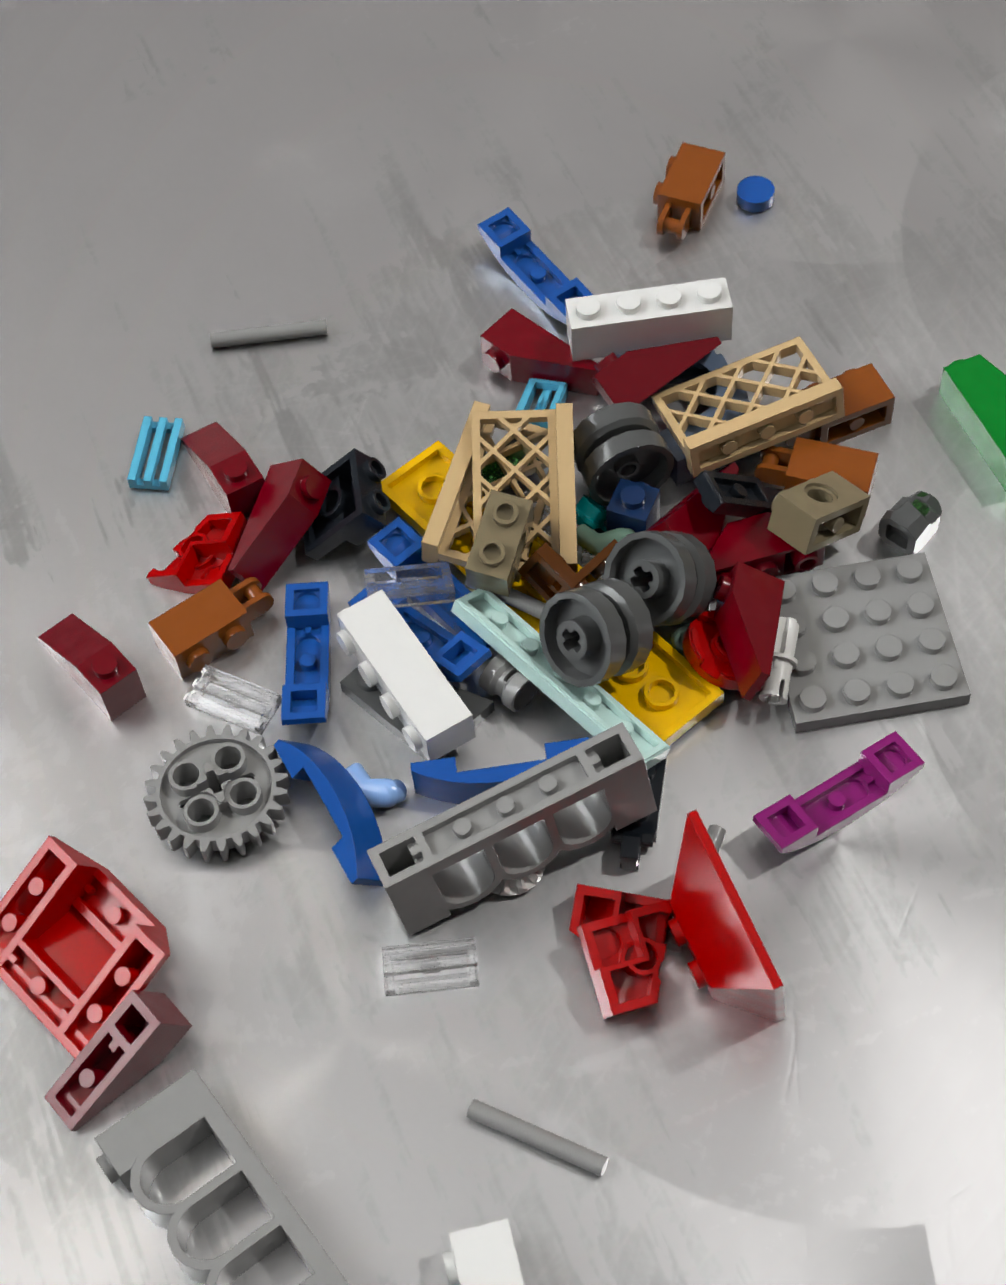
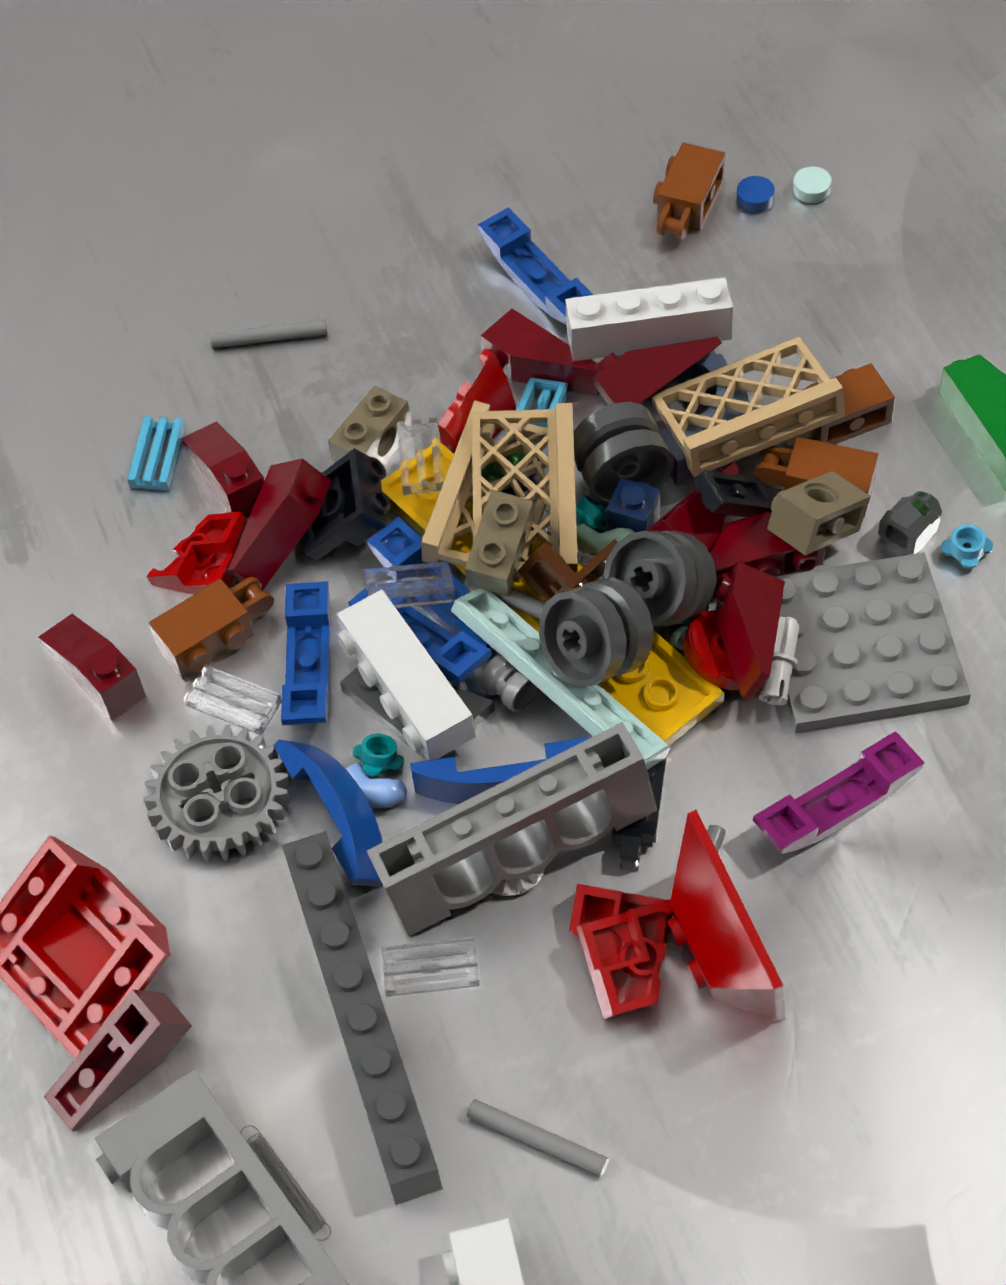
none -> light grey piece [240,1126,331,1241]
none -> dark grey brick [282,831,443,1205]
none -> dark tan brick [328,385,412,466]
none -> teal plate [352,733,404,776]
none -> clear tile [396,417,444,495]
none -> red slope [438,349,516,454]
none -> light aqua tile [793,166,832,203]
none -> medium azure plate [941,524,993,569]

